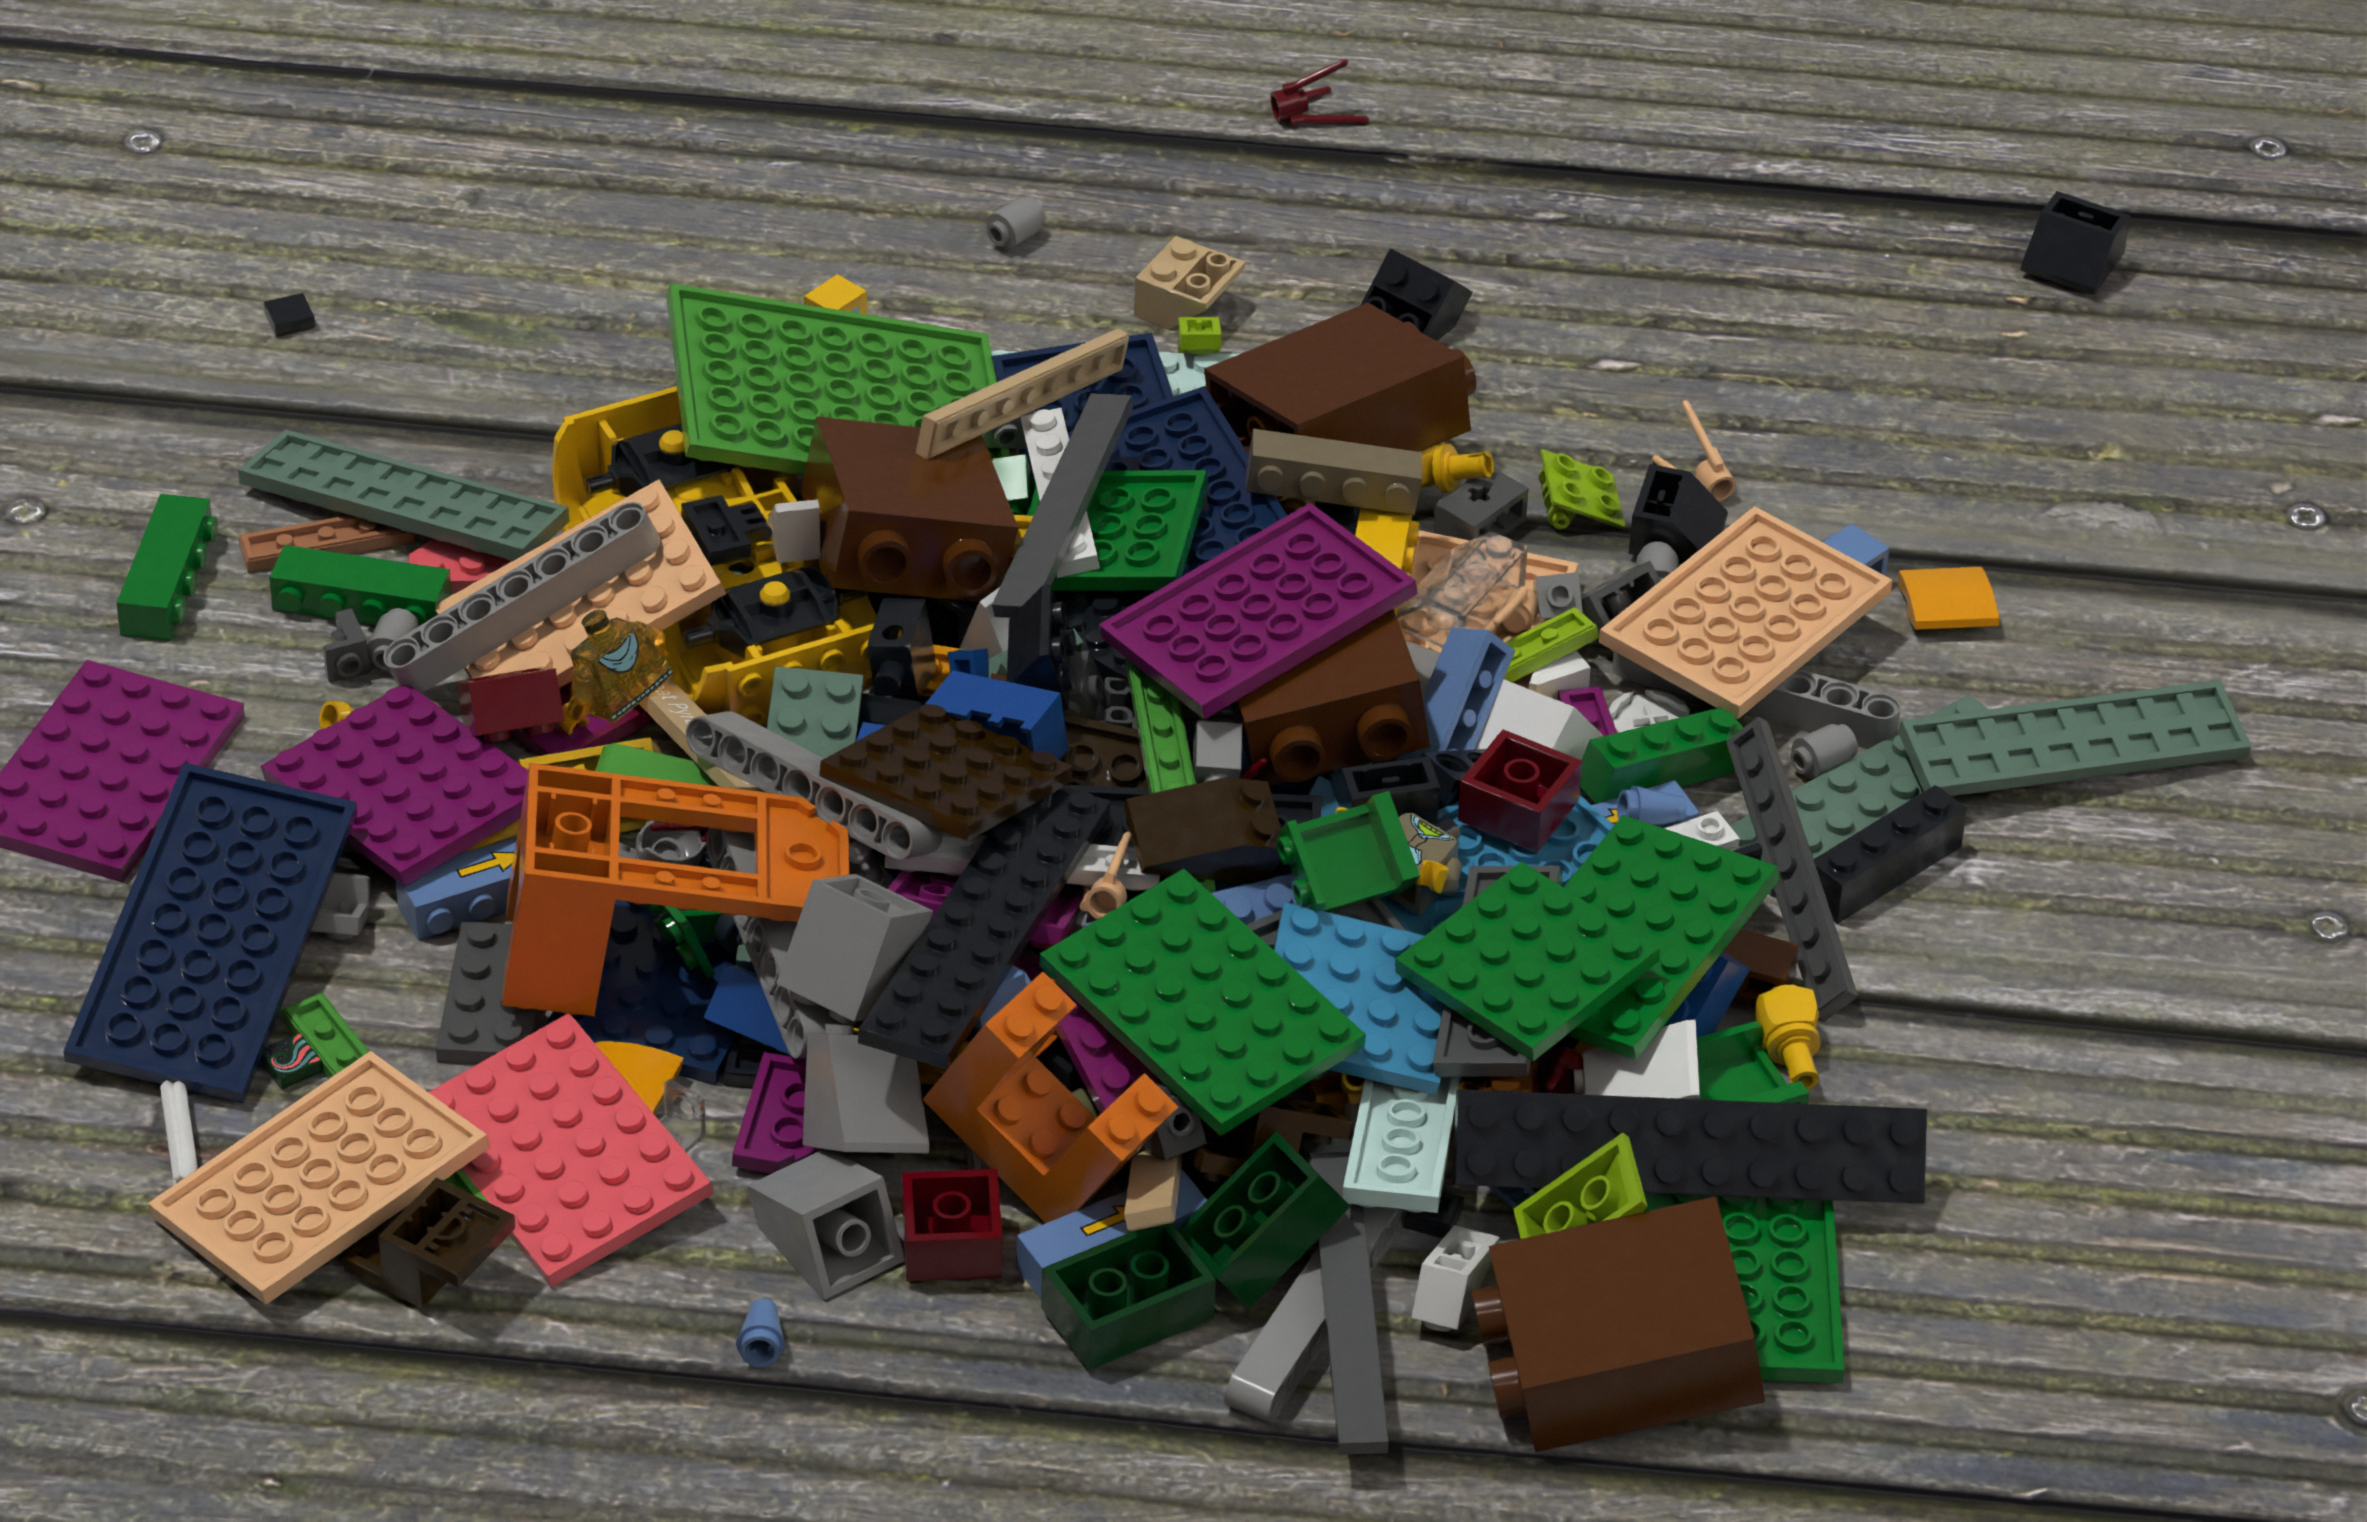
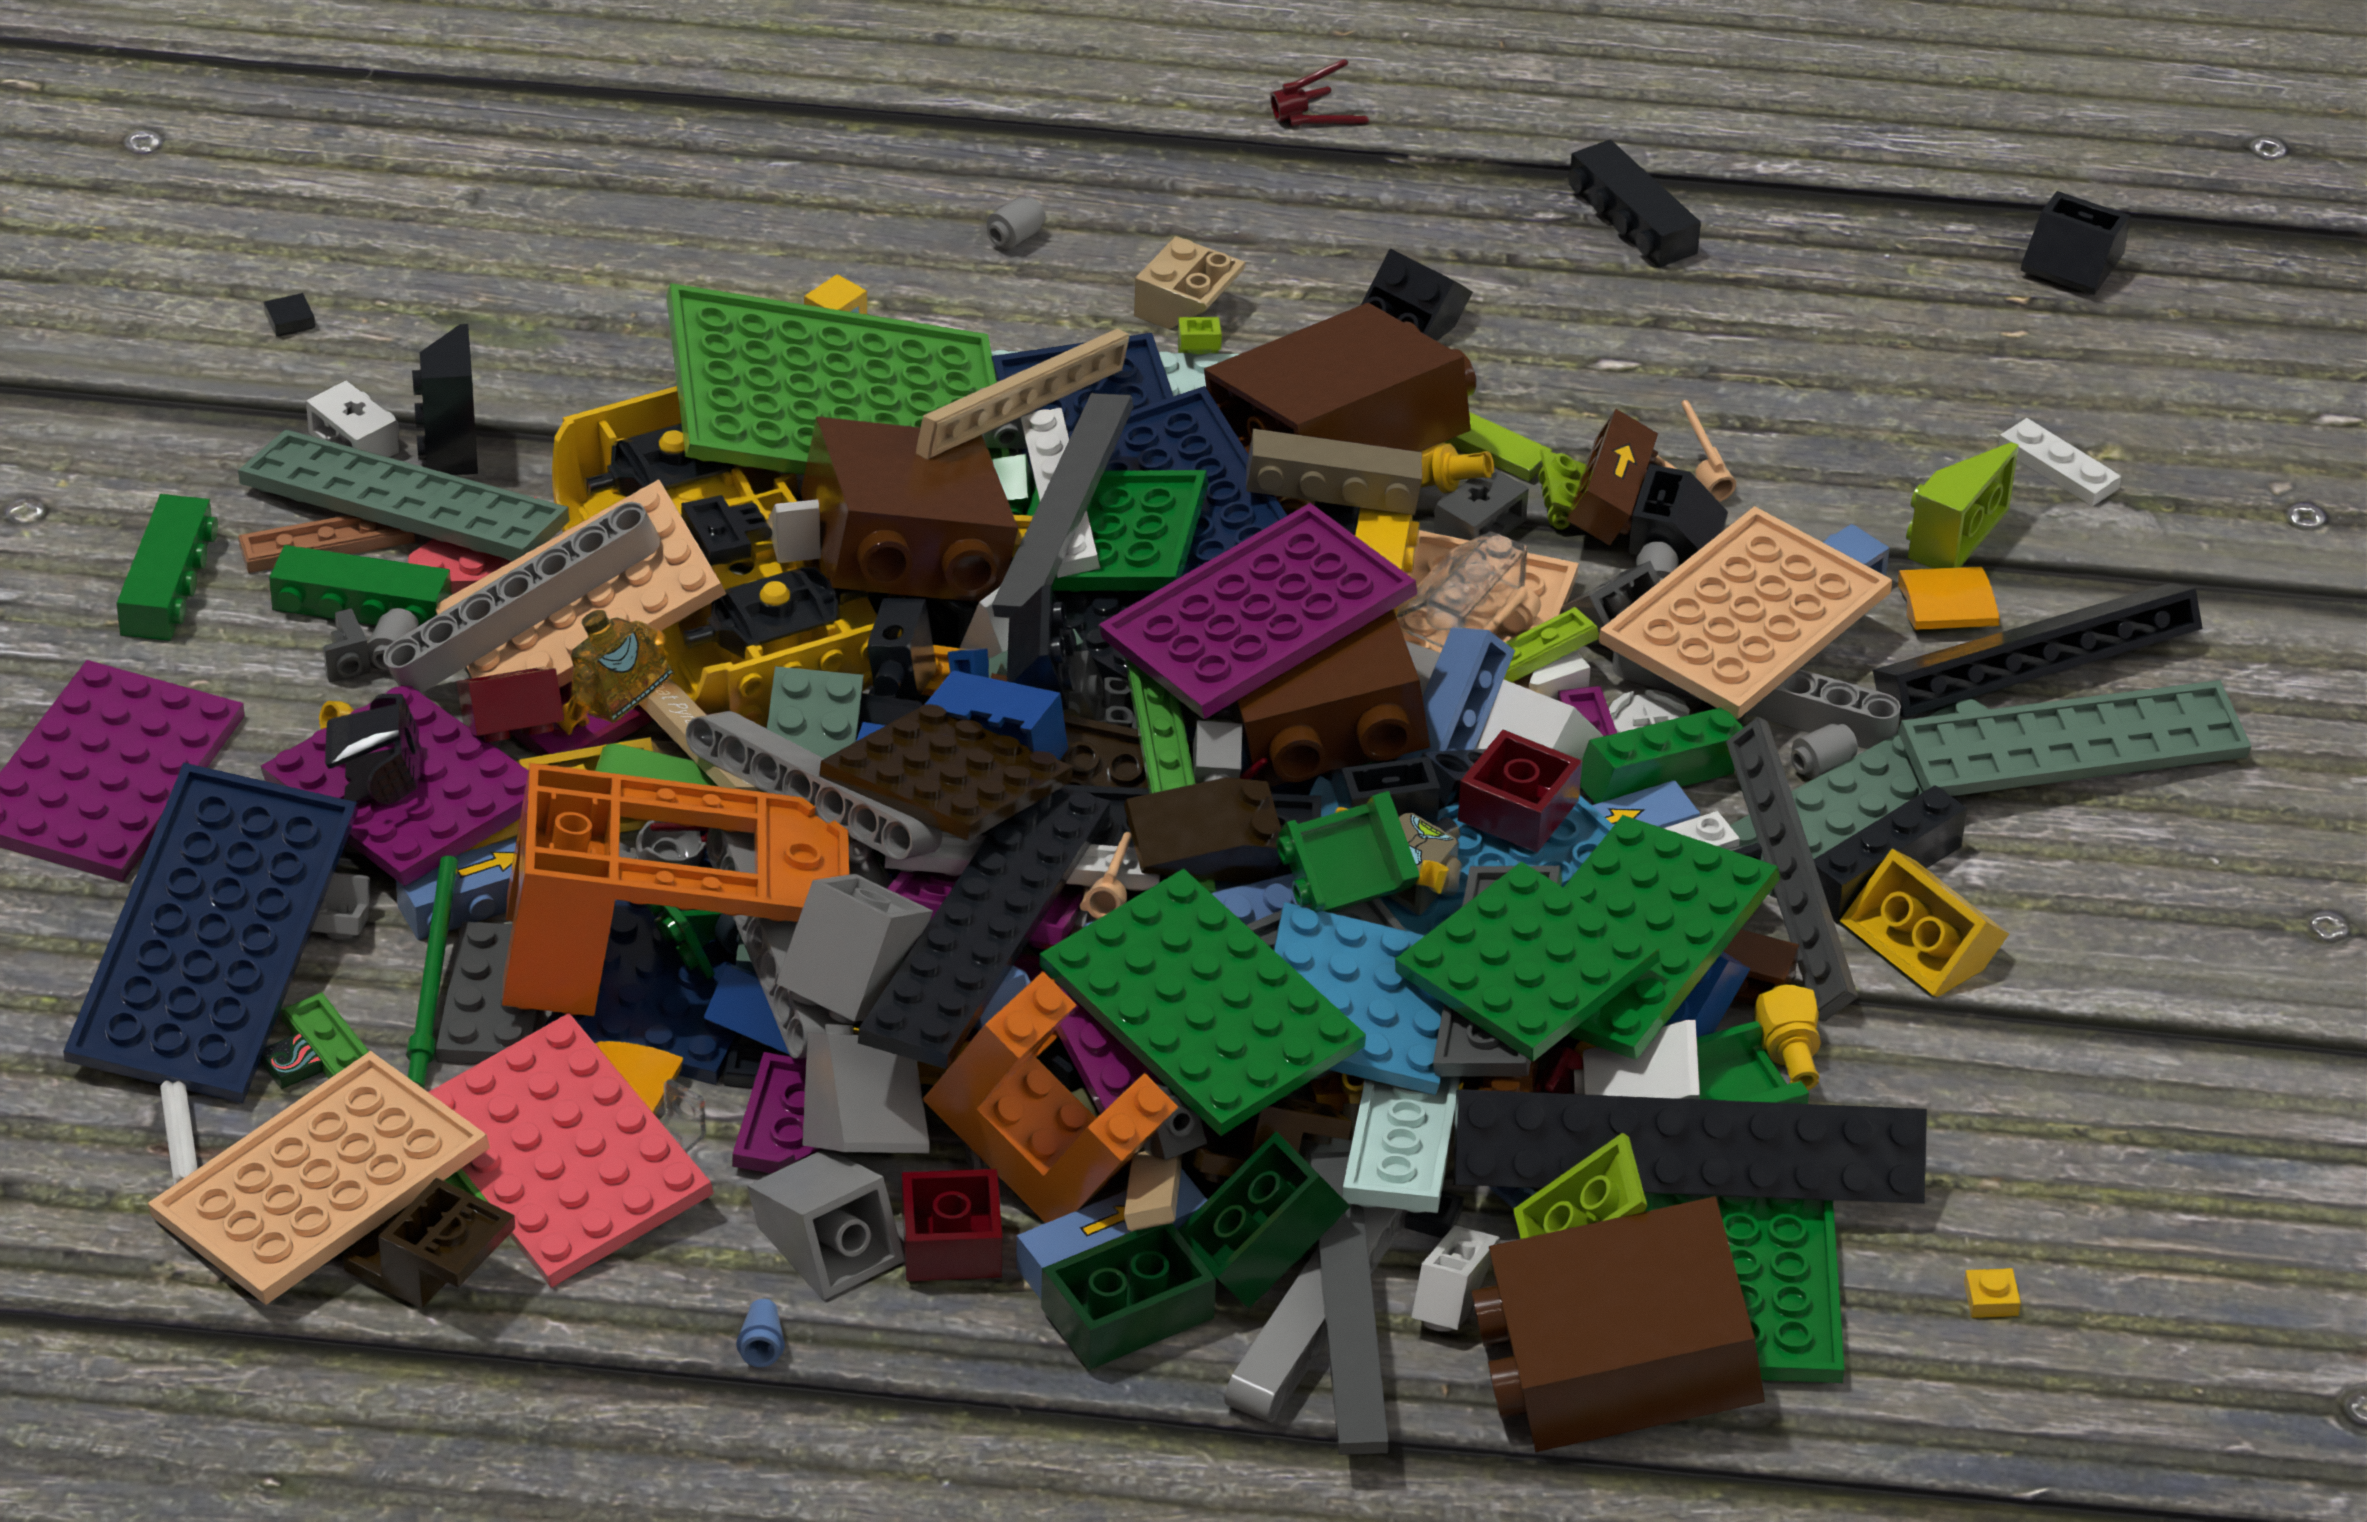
light grey bracket [1533,572,1583,620] -> none
medium blue cone [1617,786,1687,826] -> none
none -> white brick [306,380,400,457]
none -> black piece [325,694,421,804]
none -> green bar [406,856,458,1089]
none -> black slope [412,324,478,475]
none -> lime tile [1445,412,1552,482]
none -> reddish brown brick [1567,409,1658,545]
none -> black brick [1568,139,1701,268]
none -> yellow slope [1840,848,2009,997]
none -> black brick [1873,583,2203,717]
none -> lime slope [1906,442,2019,569]
none -> yellow plate [1964,1268,2021,1318]
none -> white plate [1998,418,2121,507]

